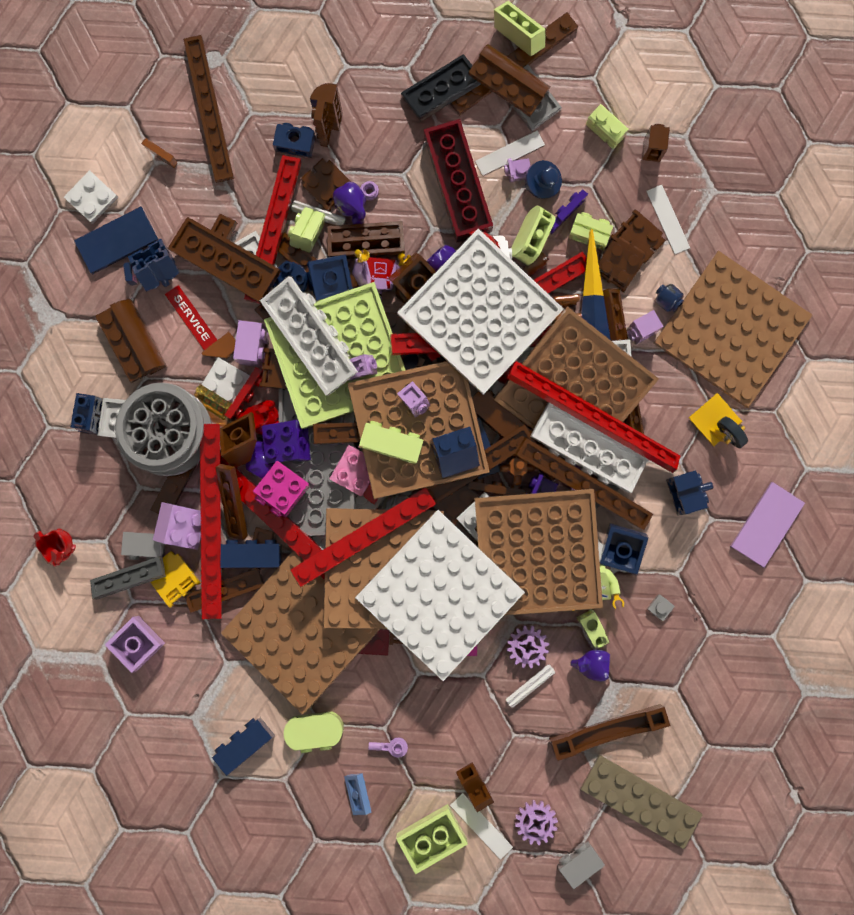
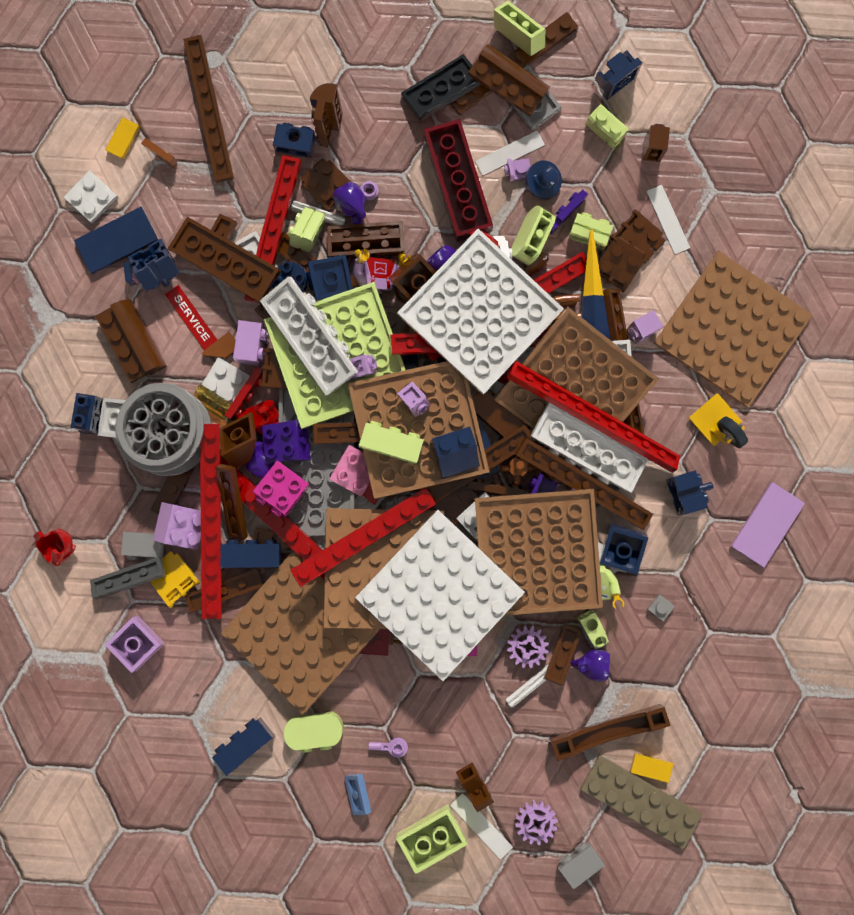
dark blue head [655,284,684,312] -> none
none -> yellow tile [105,117,140,160]
none -> reddish brown plate [543,624,582,686]
none -> dark blue panel [595,50,642,100]
none -> yellow tile [630,753,673,783]

